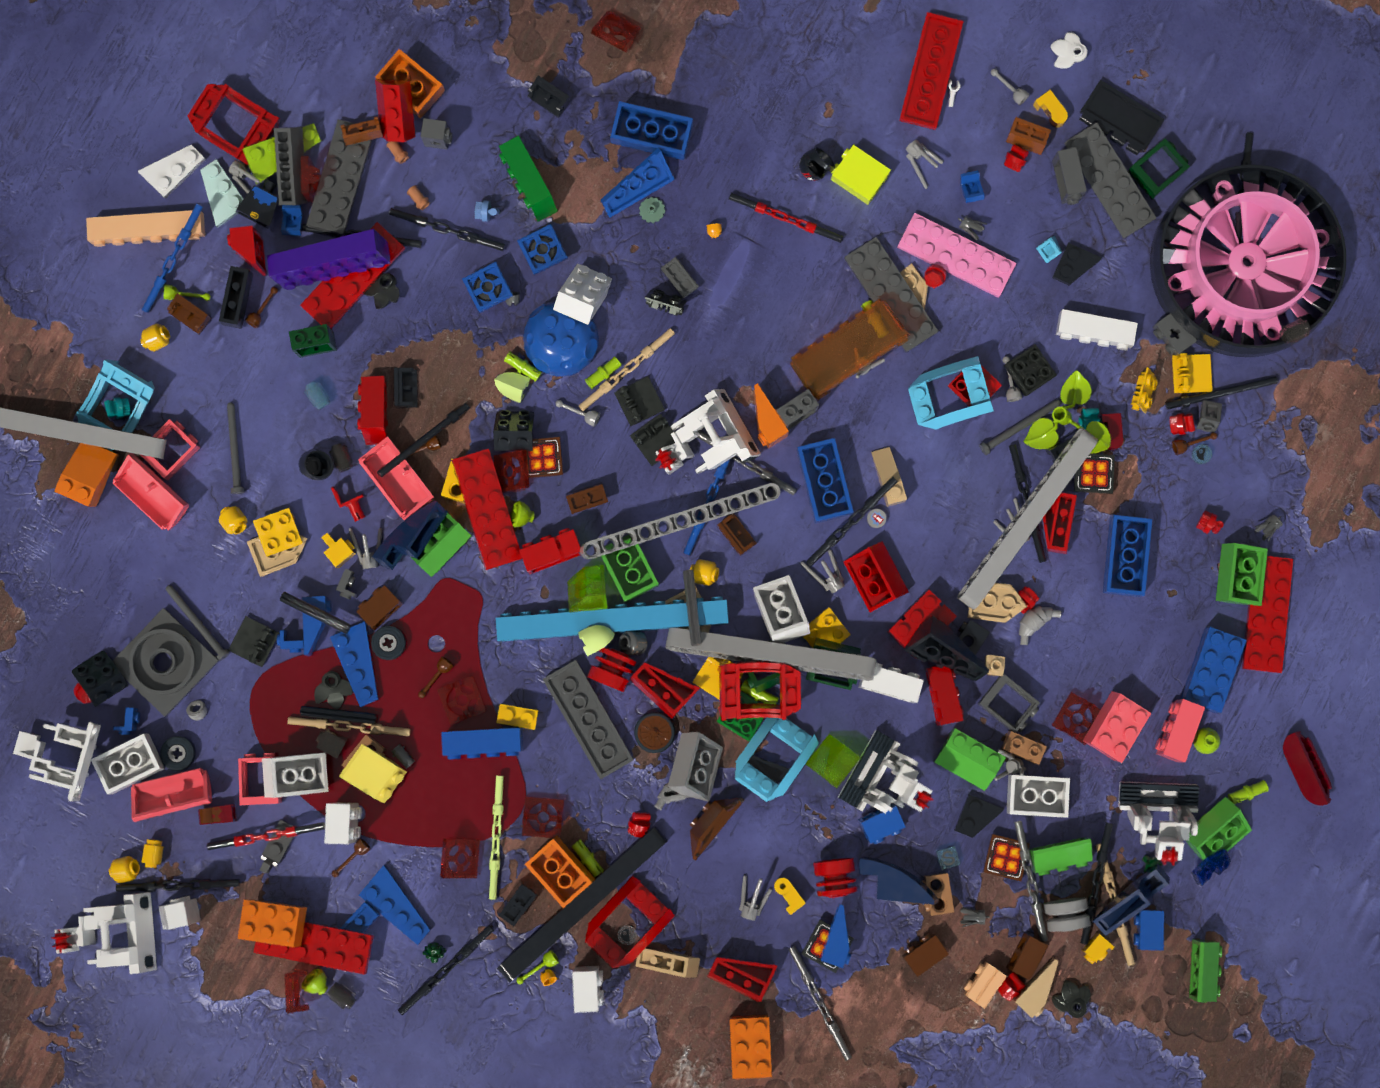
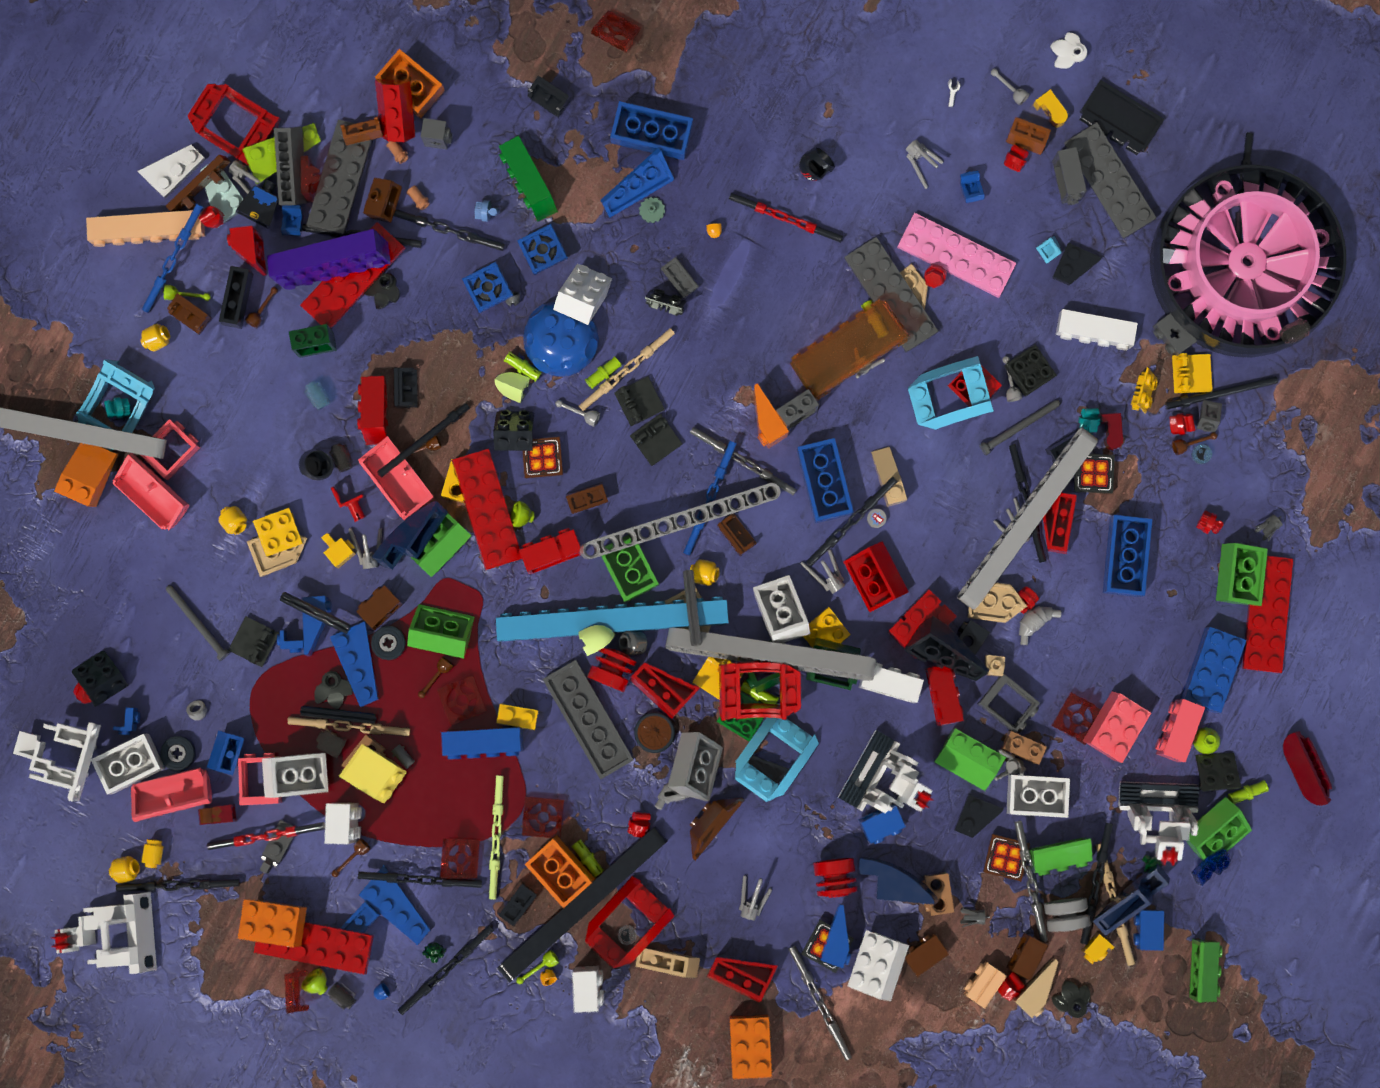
dark grey piece [113,608,219,717] -> none
white wedge [158,896,201,930] -> none
dark grey bar [227,403,245,494] -> none
dark grey bracket [336,569,357,600] -> none
clear red piece [493,450,530,493] -> none
clear neon green slope [567,565,608,613] -> none
white container [655,389,761,475] -> none
yellow leg [774,877,806,915] -> none
clear neon green slope [806,734,861,788] -> none
neon yellow brick [830,145,891,205] -> none
red plate [899,12,963,130] -> none
clear light blue tile [936,846,960,870] -> none
dark grey piece [958,215,987,240] -> none
lime plant [1023,371,1111,454] -> none
dark green window [1128,138,1190,200] -> none
none -> reddish brown hinge [166,155,231,212]
none -> red piece [199,206,224,228]
none -> blue brick [207,730,245,775]
none -> black piece [358,871,482,888]
none -> reddish brown brick [363,177,402,223]
none -> blue hinge [373,983,390,1000]
none -> bright green slope [407,604,474,658]
none -> white brick [848,930,909,1001]
none -> pearl dark grey hinge [1195,752,1241,791]

